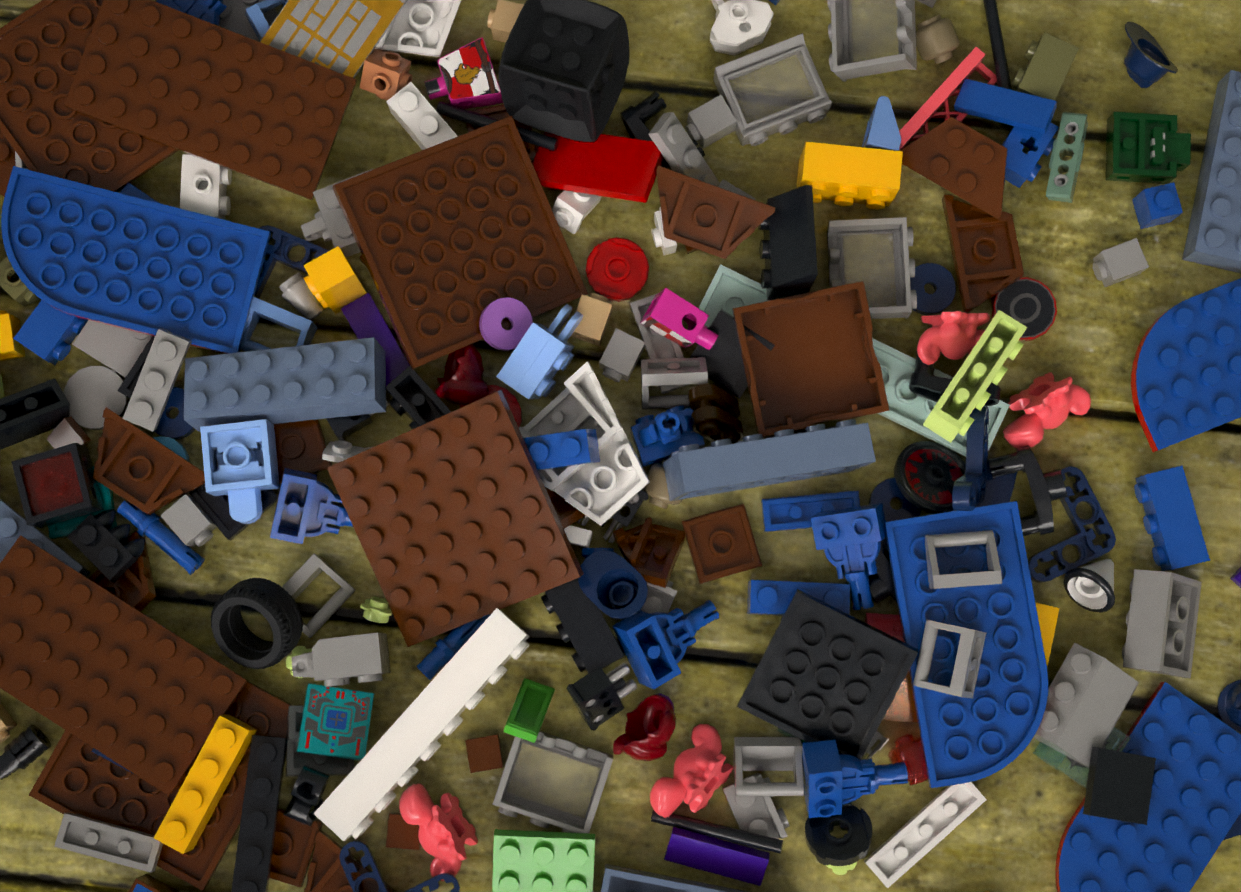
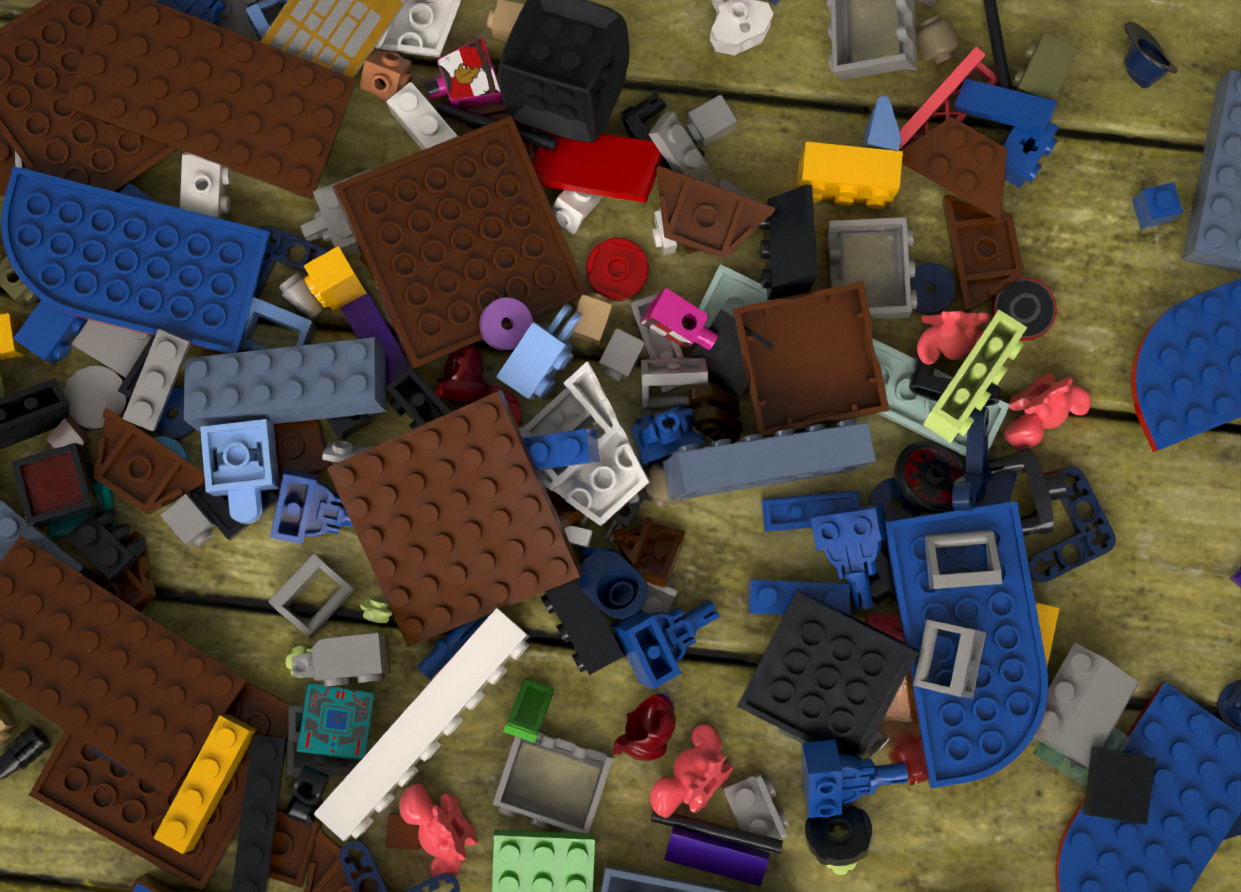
light grey plate [54,812,163,873] -> none
blue pin [117,501,205,575] -> none
black tyre [210,578,303,669] -> none
reddish brown tile [465,734,504,773] -> none
black piece [566,663,637,731] -> none
reddish brown tile [681,503,762,584] -> none
window [713,33,832,146] -> none
light grey tile [733,737,804,796] -> none
white plate [864,782,987,888] -> none
sand green piece [1046,112,1088,203] -> none
white hat [1063,559,1115,613] -> none
light grey brick [1093,238,1149,287] -> none
dark green piece [1106,112,1191,184] -> none
light grey slope [1122,569,1202,679] -> none
blue brick [1134,465,1210,571] -> none

